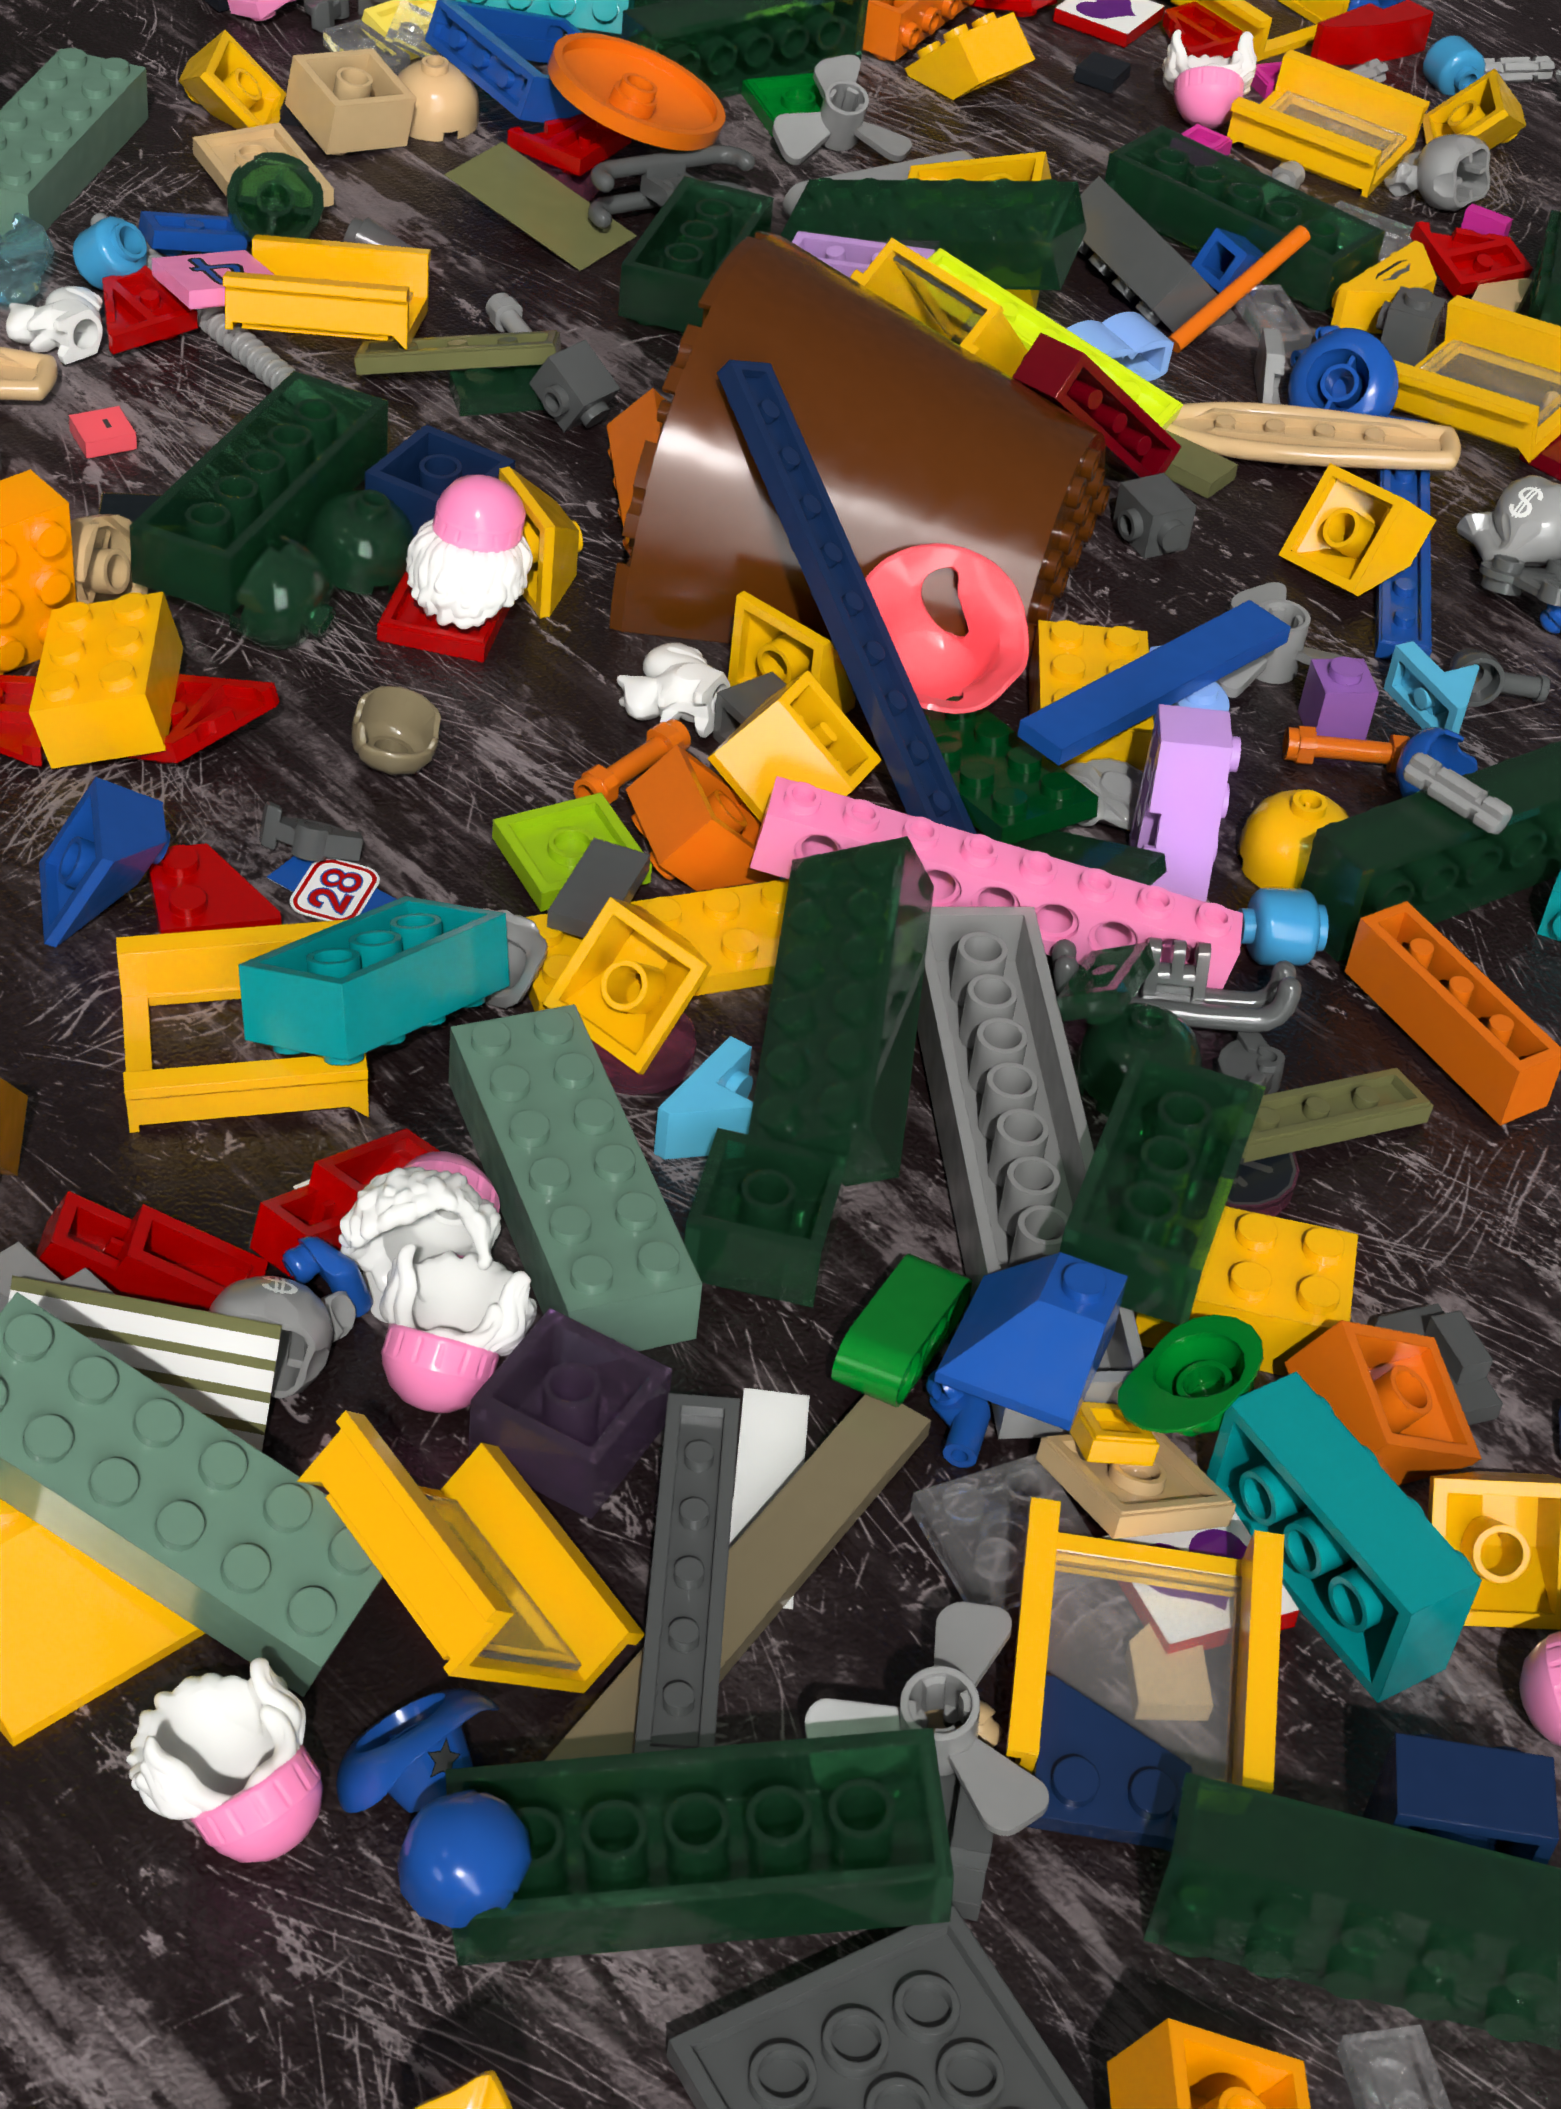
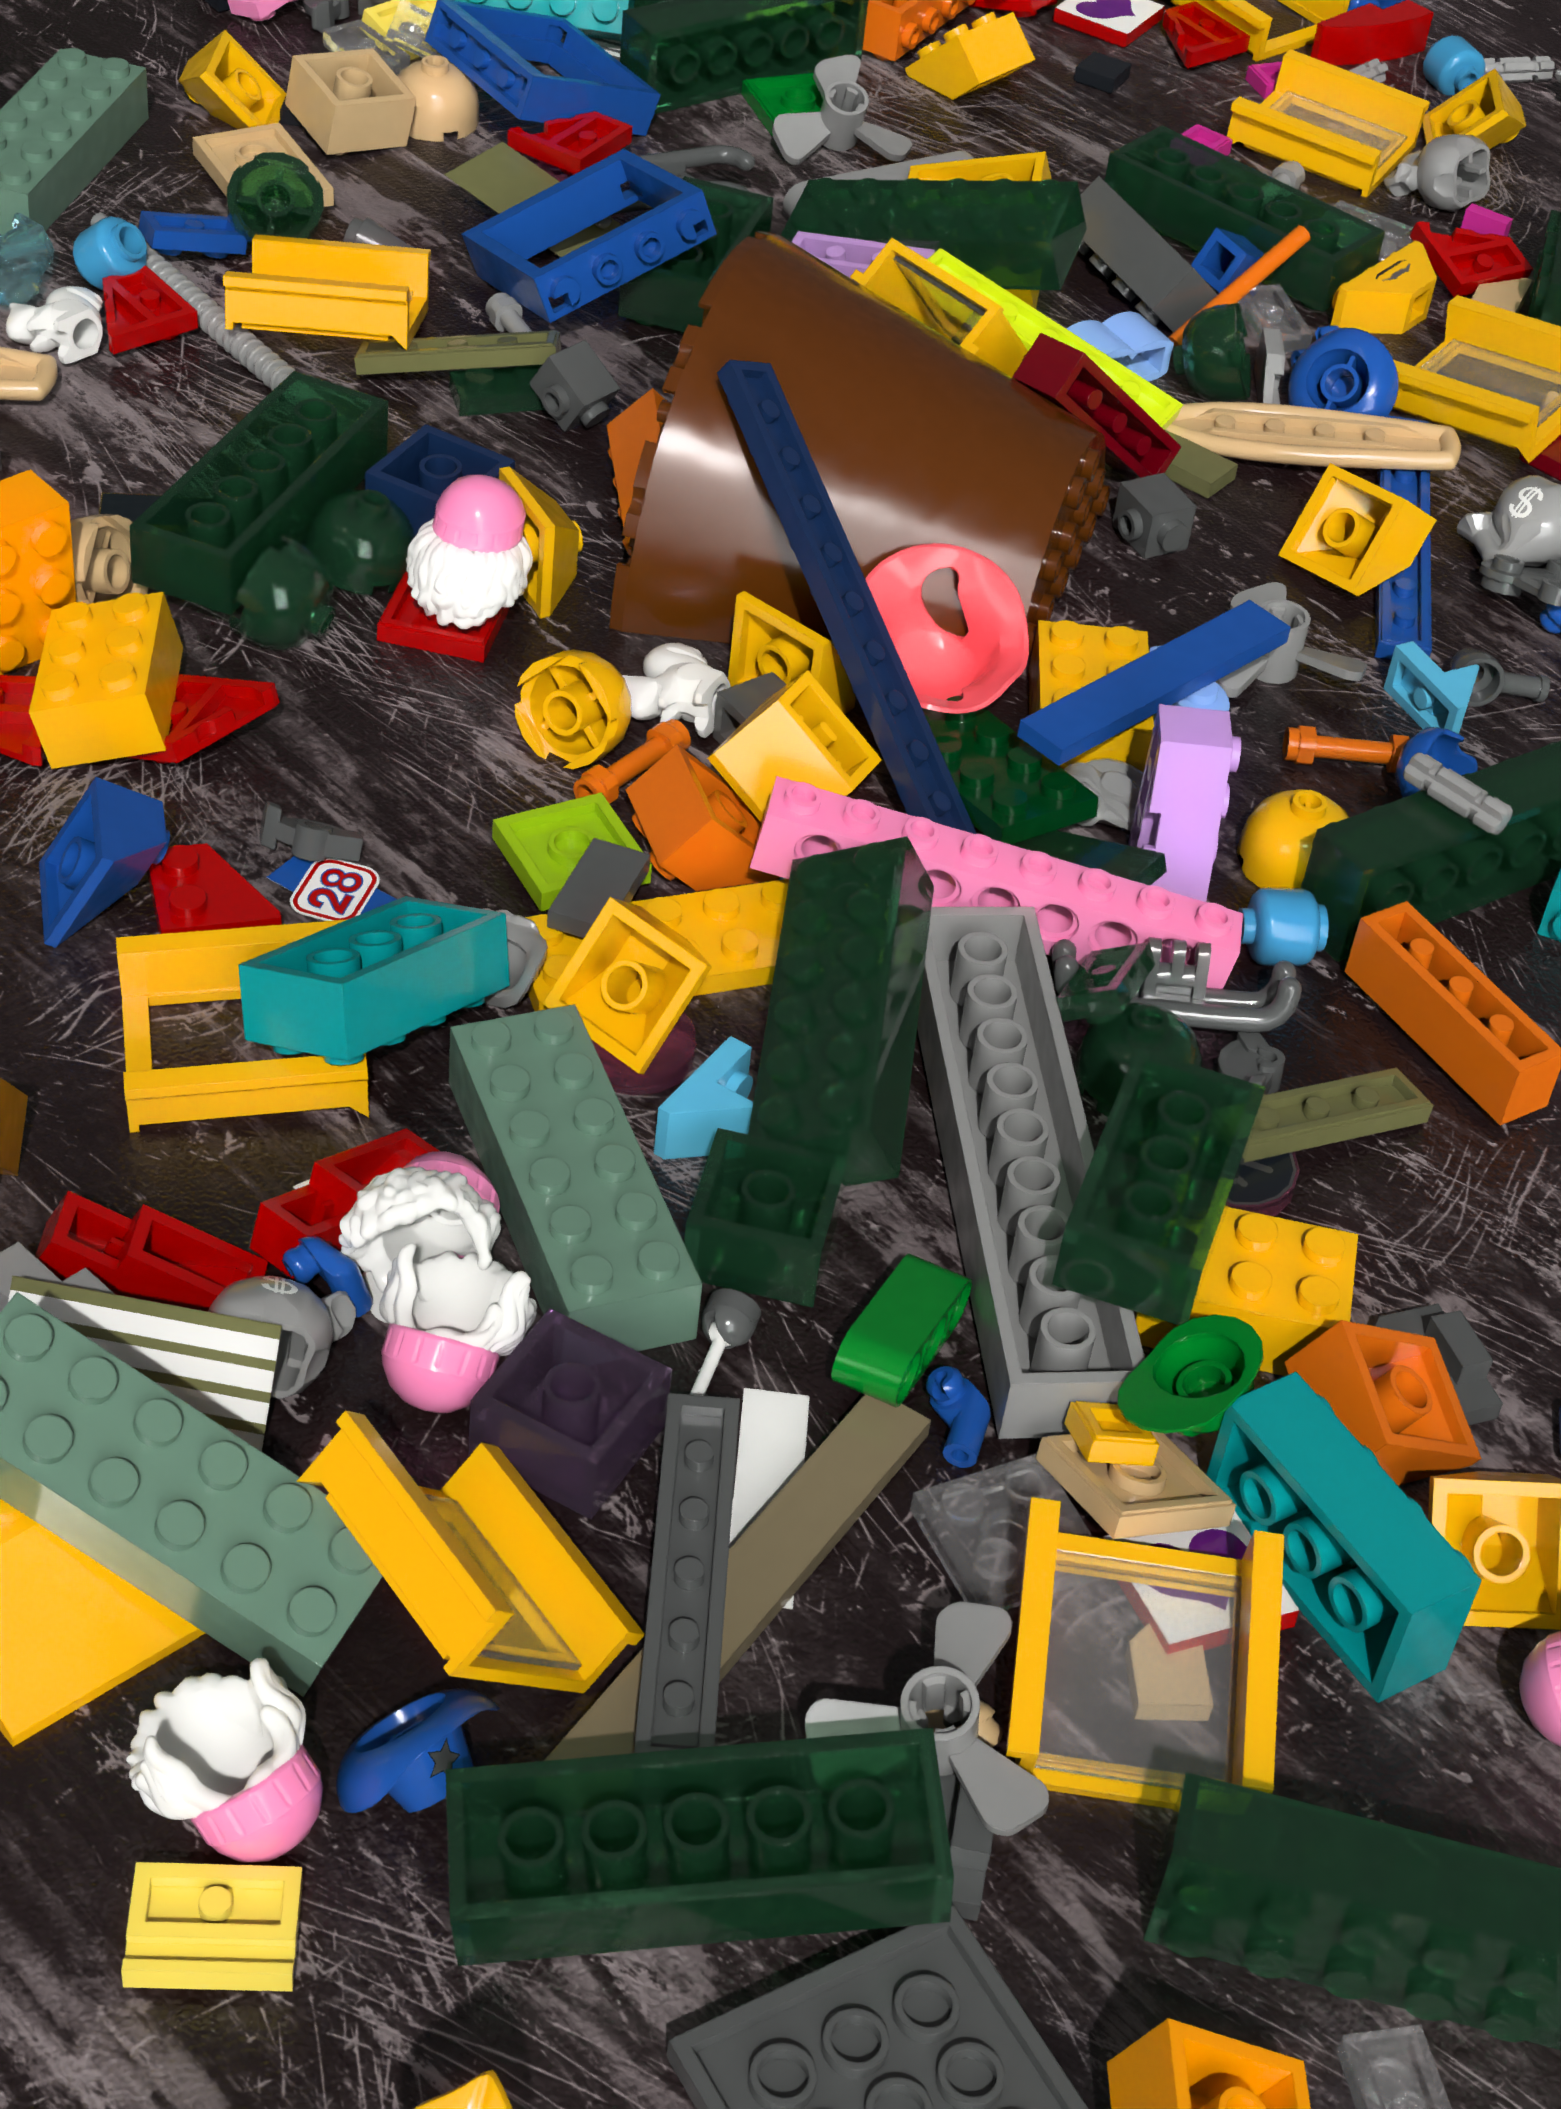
coral tile [69,406,137,459] -> none
bright pink tile [152,250,275,310] -> none
dark tan hair [351,686,441,775] -> none
blue hair [397,1789,532,1928] -> none
orange dish [547,33,726,151] -> none
blue slope [934,1252,1128,1431] -> none
dark blue wing [1027,1675,1192,1852] -> none
hair [1162,30,1257,130] -> none
medium lavender brick [1298,656,1379,740] -> none
dark blue brick [1361,1733,1559,1925] -> none
dark grey brick [1376,286,1447,366] -> none
none -> light yellow plate [121,1862,302,1992]
none -> blue window [461,149,717,323]
none -> yellow cylinder [515,649,632,769]
none -> dark grey hinge [689,1288,761,1396]
none -> clear green cylinder [1173,303,1251,402]

